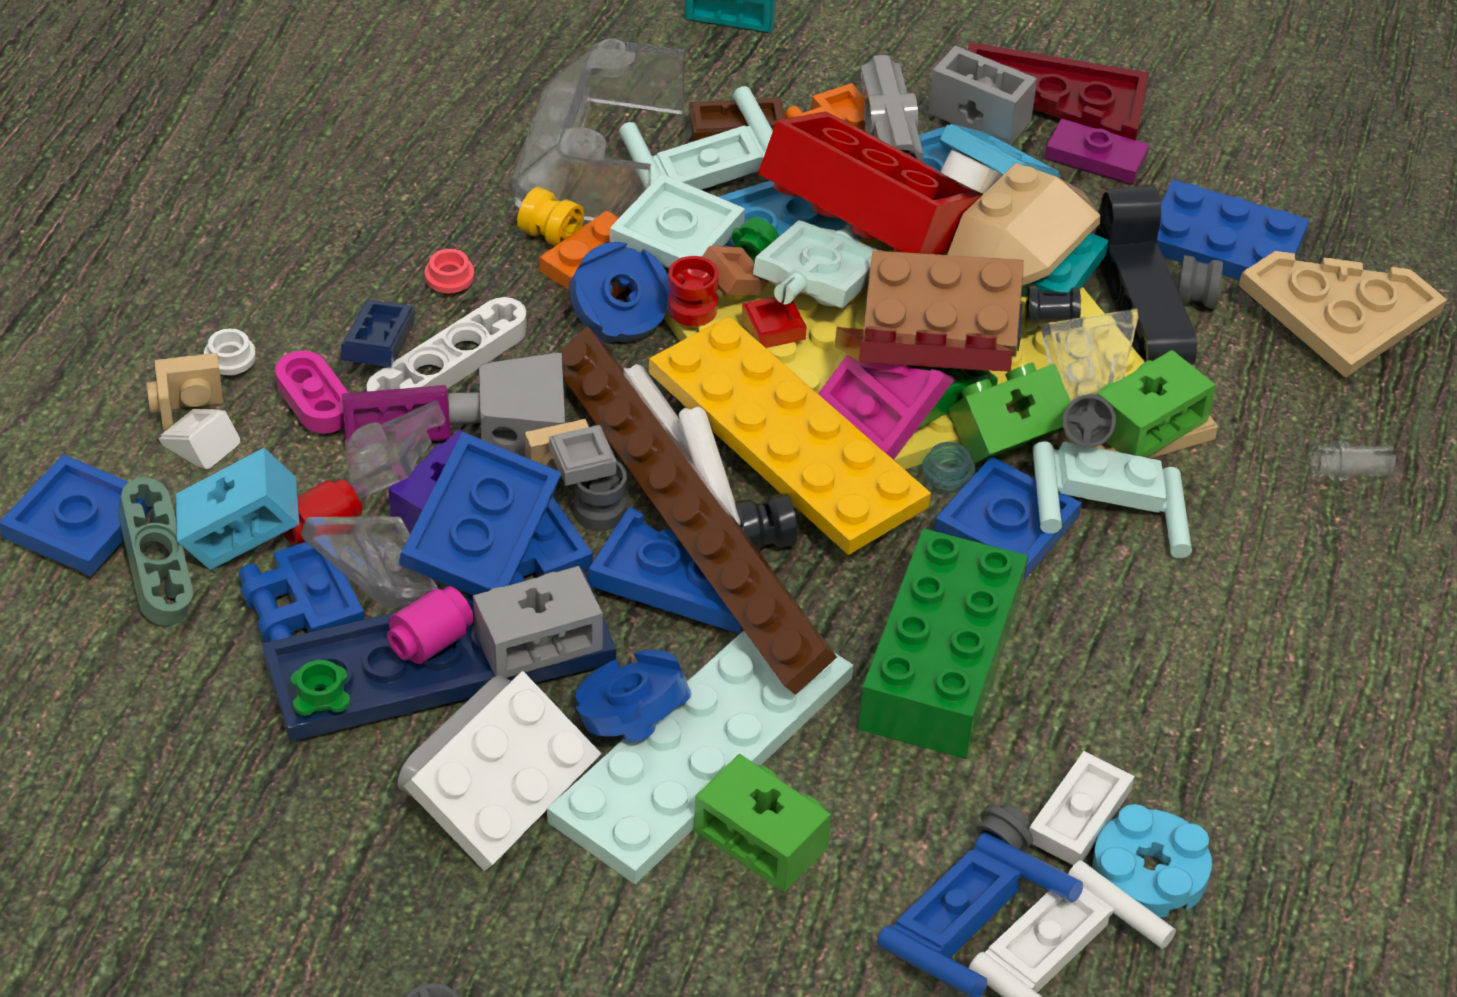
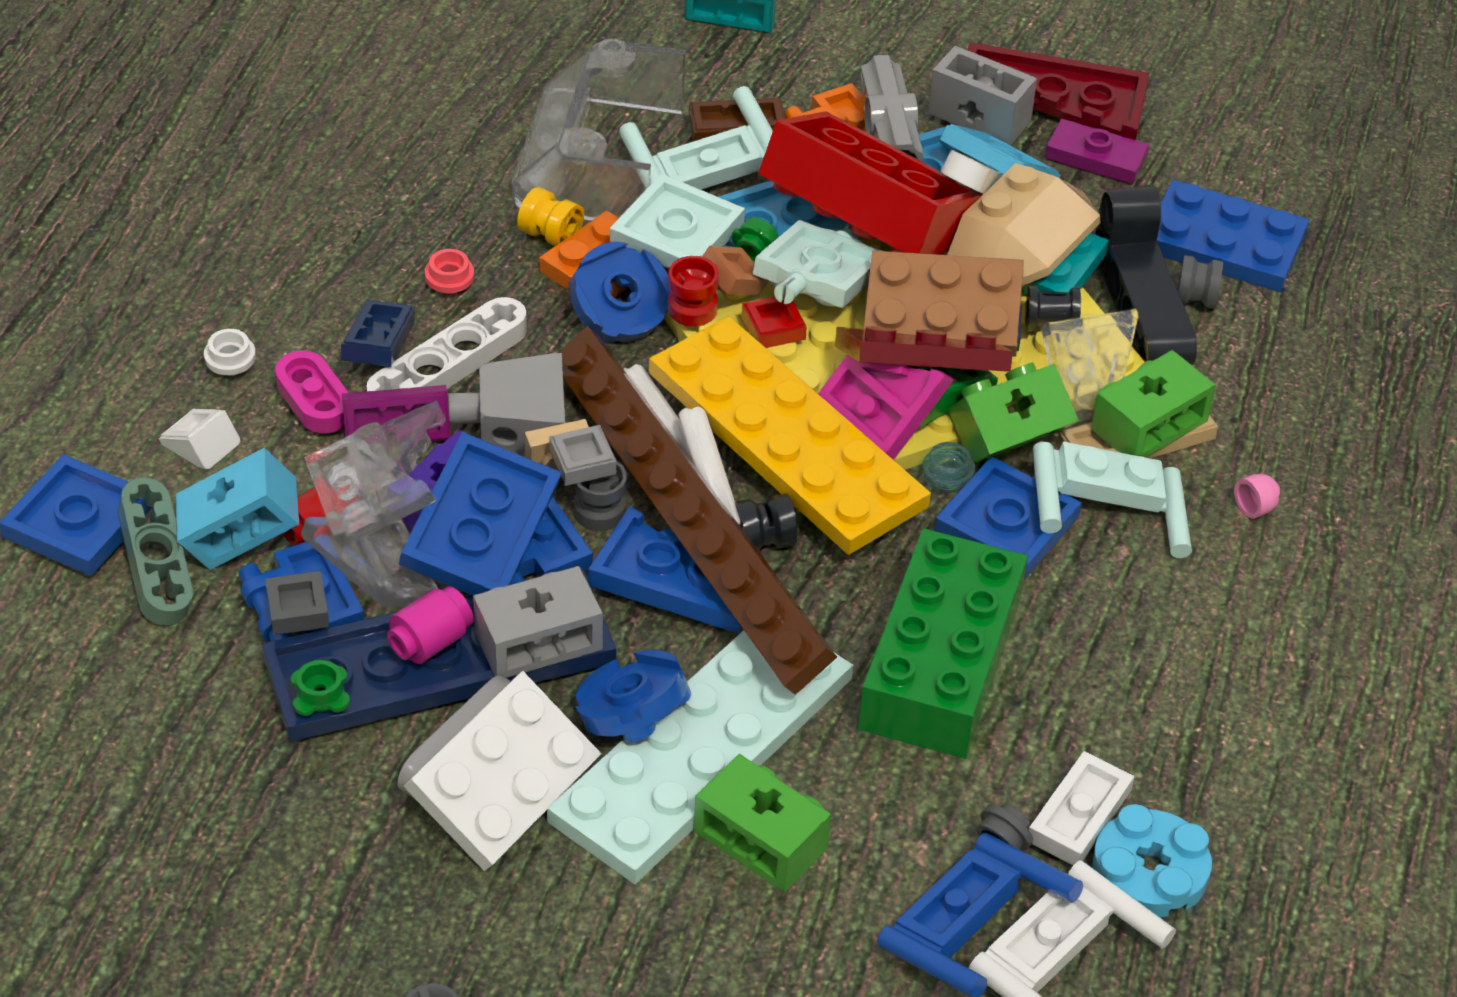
tan bracket [147,353,223,431] -> none
dark grey wheel [1063,394,1116,447] -> none
tan plate [1238,251,1447,378] -> none
clear pin [1309,441,1395,481] -> none
none -> dark grey plate [265,571,329,635]
none -> clear wing [304,434,436,548]
none -> bright pink hinge [1234,473,1280,519]

